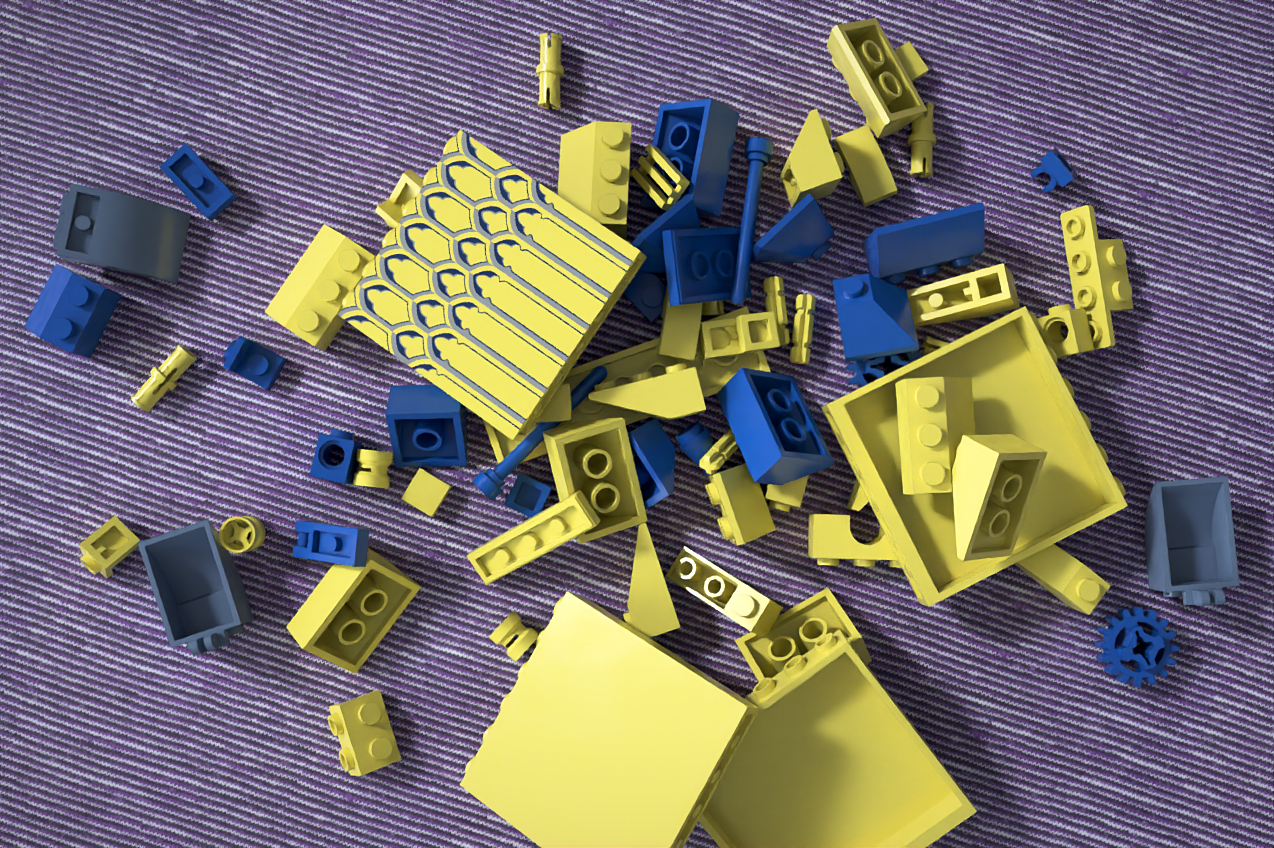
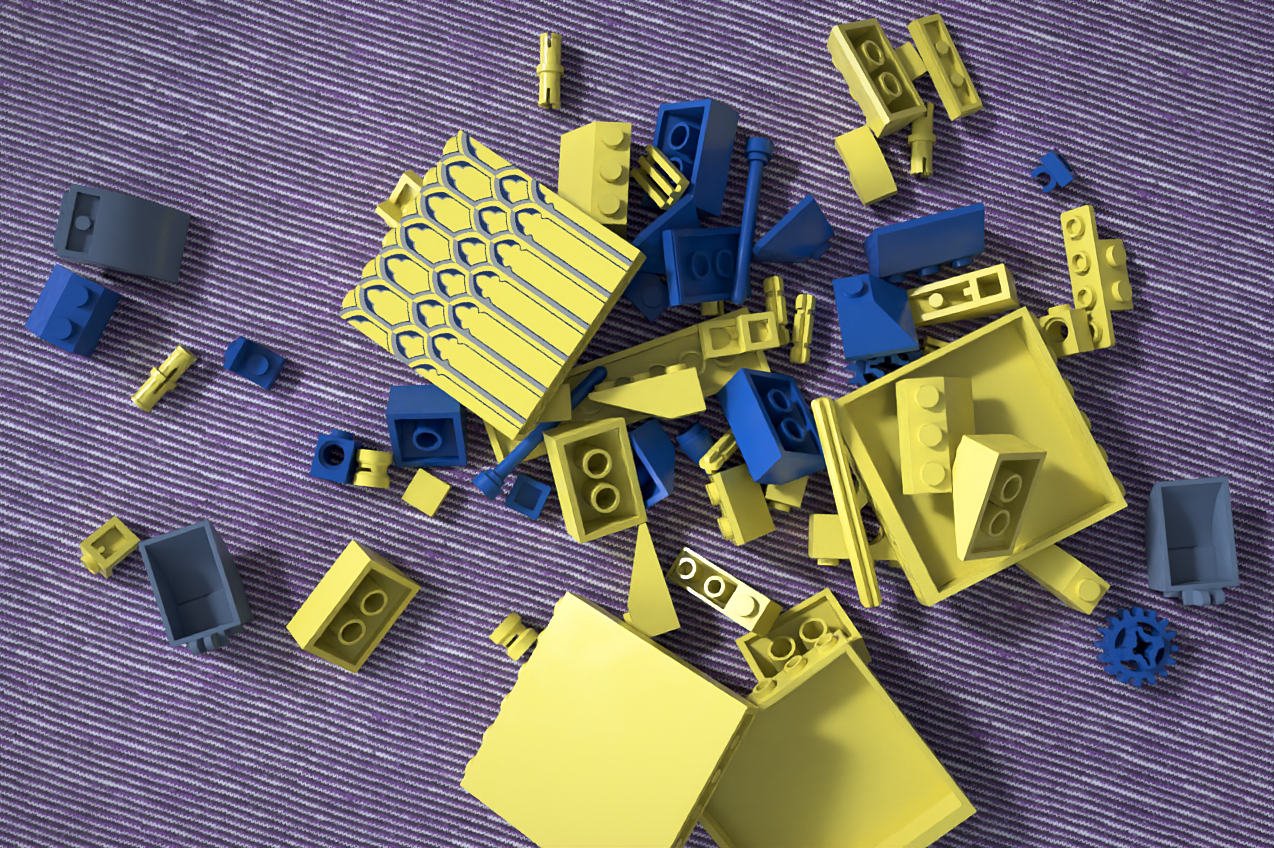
blue plate [160,143,238,221] -> none
light yellow wheel [219,516,266,553] -> none
light yellow slope [265,224,376,351] -> none
blue plate [292,520,369,567] -> none
light yellow bracket [328,690,402,776] -> none
light yellow tile [467,490,600,585] -> none
light yellow slope [657,285,703,361] -> none
light yellow slope [780,109,844,208] -> none
none -> light yellow axle [811,396,882,608]
none -> light yellow tile [907,13,984,121]

